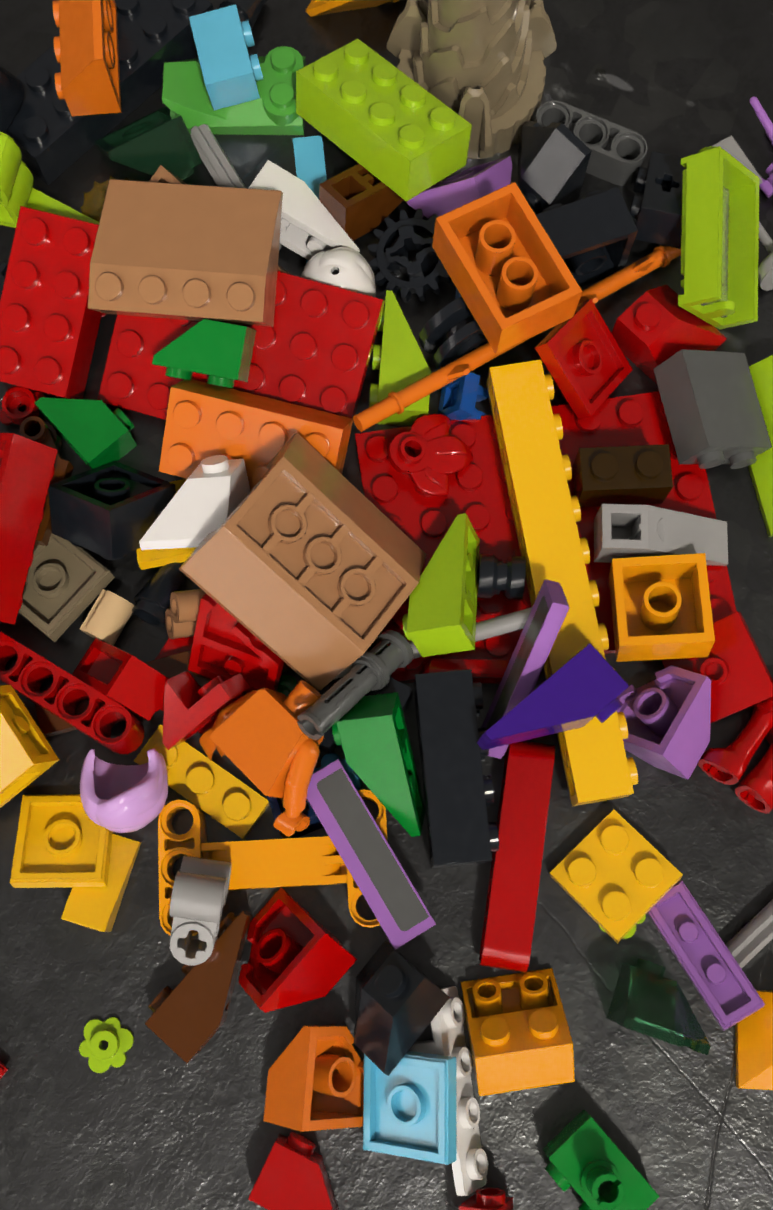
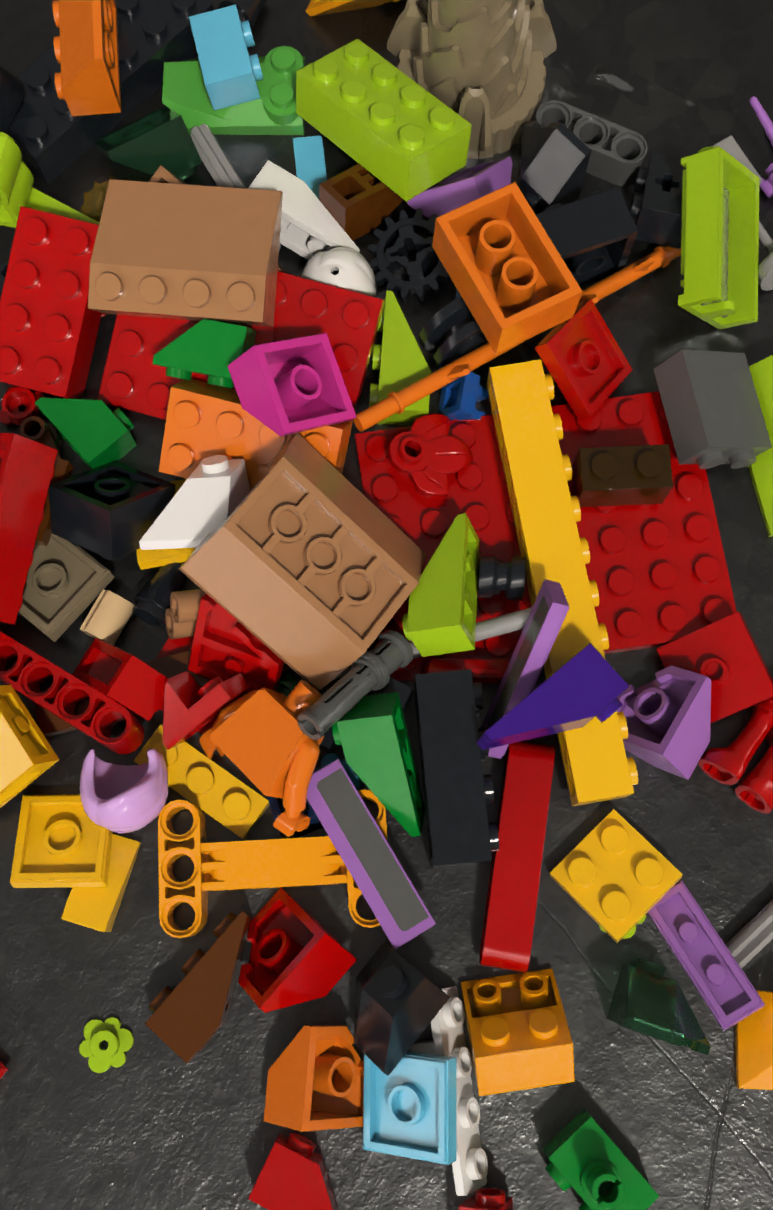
light grey piece [169,856,232,966] -> none
light grey slope [594,504,728,566] -> none
light orange brick [609,553,715,662] -> none
red slope [612,284,727,384] -> none
none -> dark pink slope [227,333,357,437]

